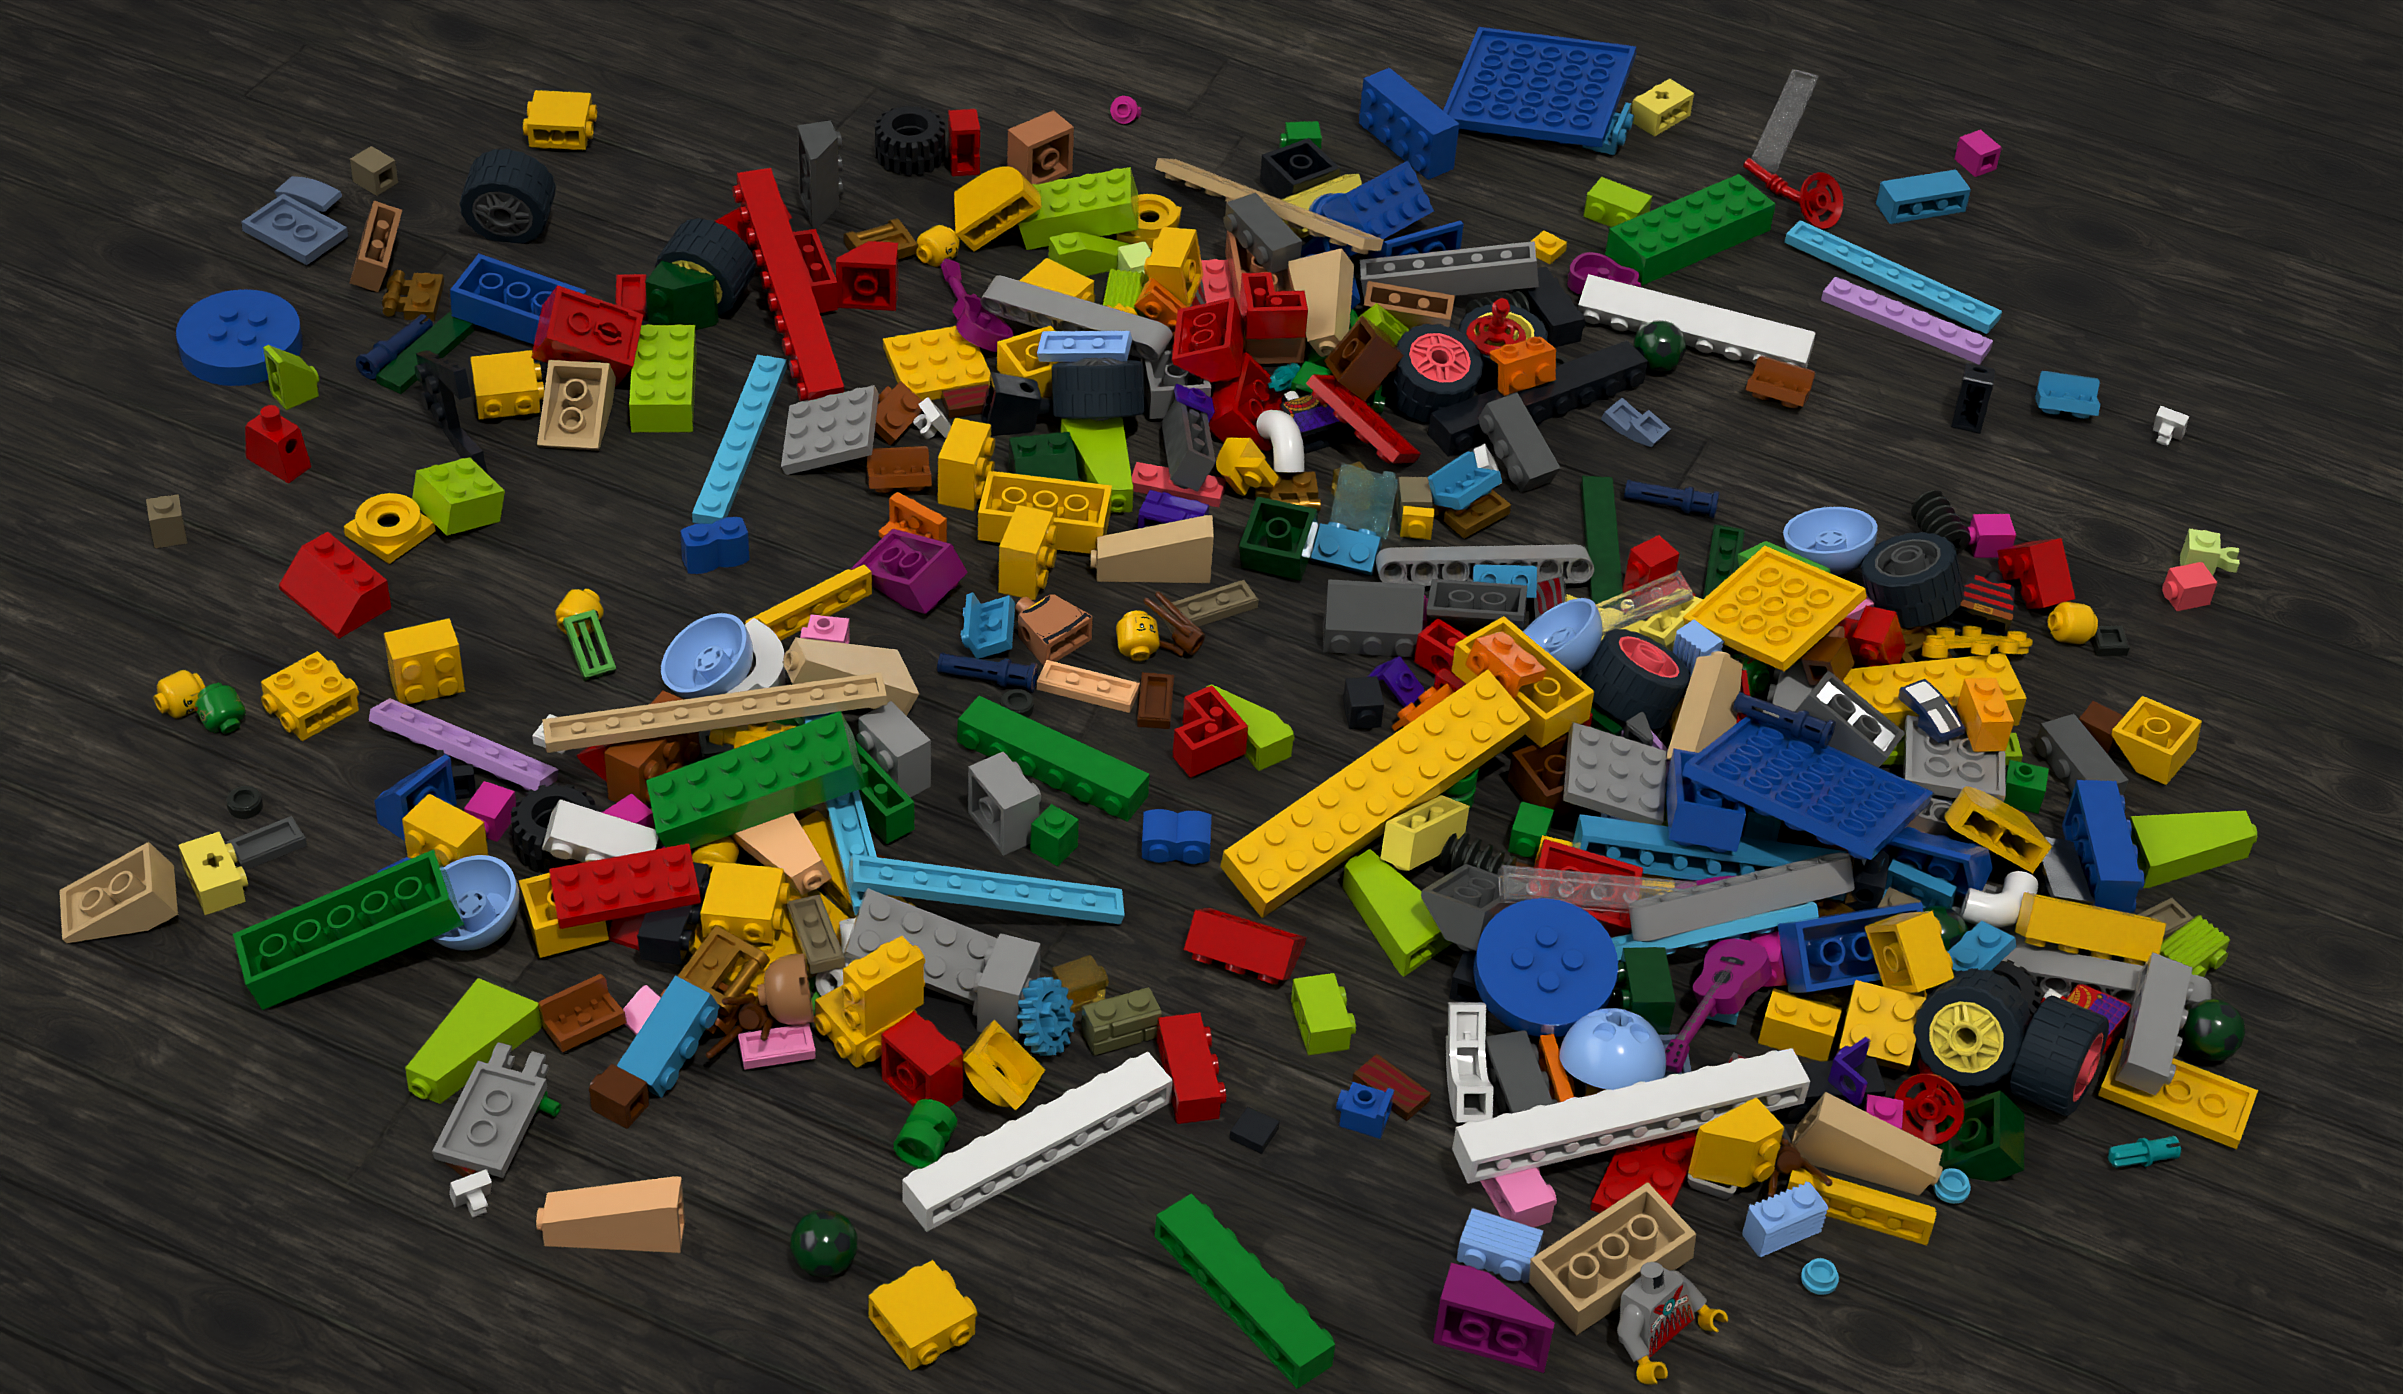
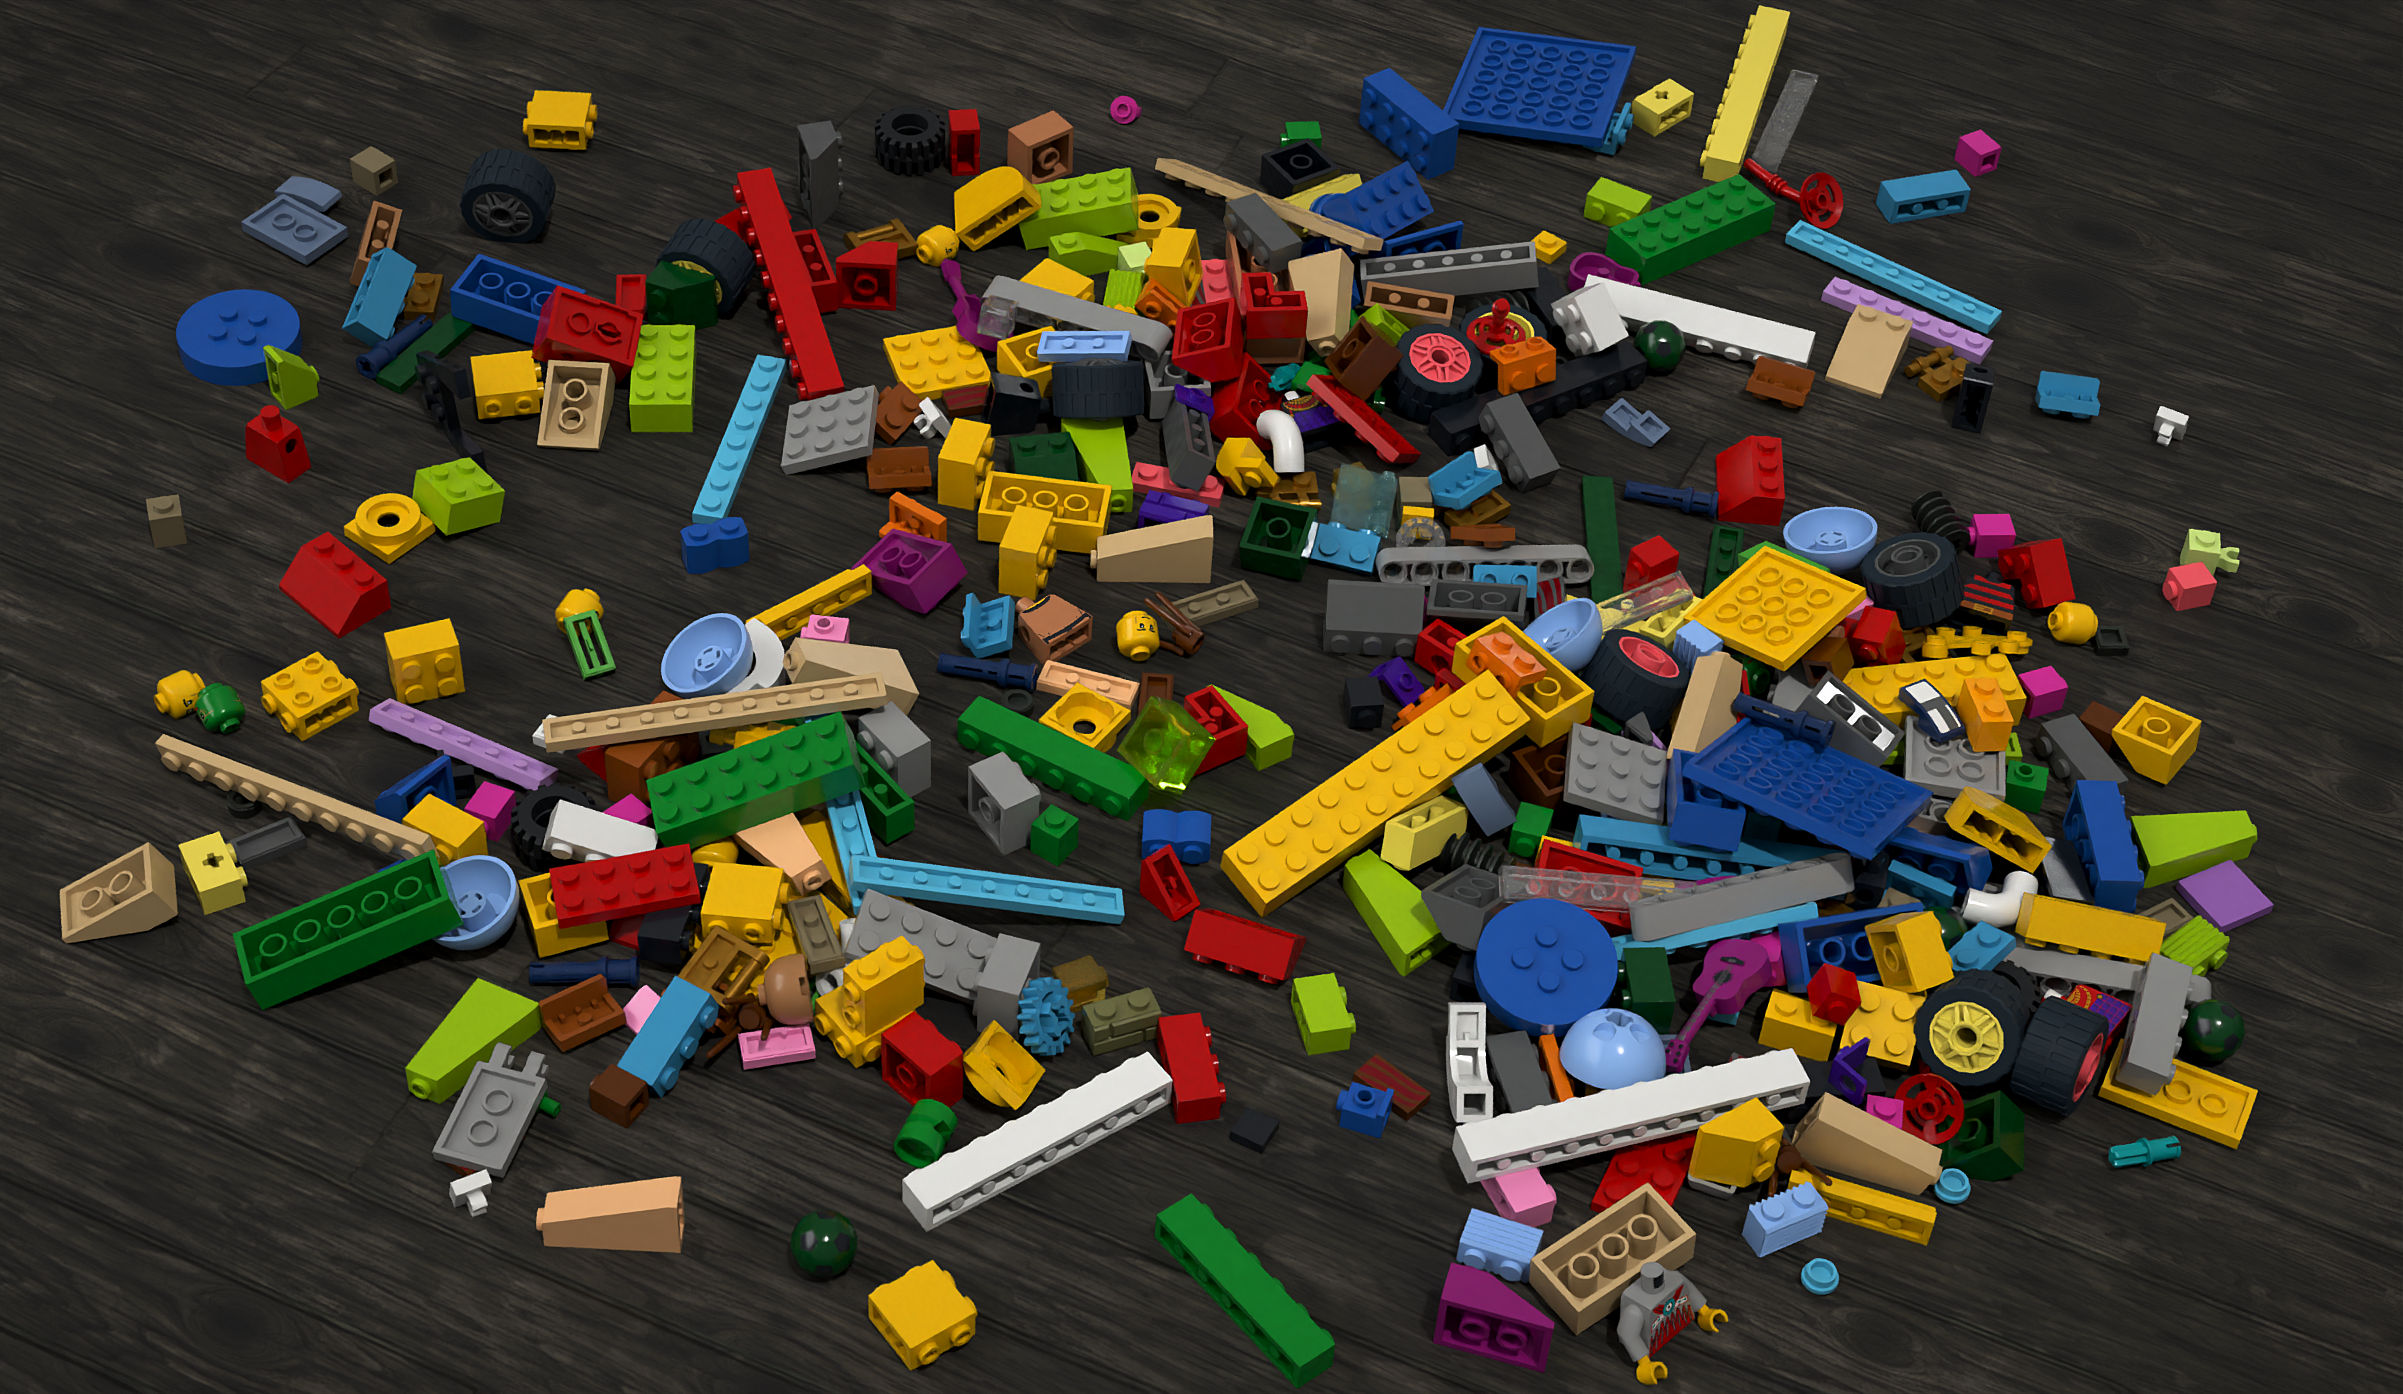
none -> tan plate [155,734,440,860]
none -> dark azure brick [342,247,417,347]
none -> dark blue pin [529,955,640,987]
none -> clear brick [976,294,1019,340]
none -> yellow piece [1039,682,1131,753]
none -> clear neon green brick [1117,695,1216,794]
none -> red slope [1139,844,1201,921]
none -> clear gear [1395,517,1445,567]
none -> dark orange wing [1451,523,1515,547]
none -> sand blue slope [1452,763,1517,837]
none -> white brick [1551,282,1629,357]
none -> light yellow brick [1700,5,1790,182]
none -> red slope [1715,435,1785,526]
none -> red brick [1806,963,1862,1026]
none -> tan slope [1825,304,1913,399]
none -> pearl gold plate [1904,345,1969,402]
none -> dark pink brick [2017,666,2068,719]
none -> medium lavender tile [2175,859,2274,933]

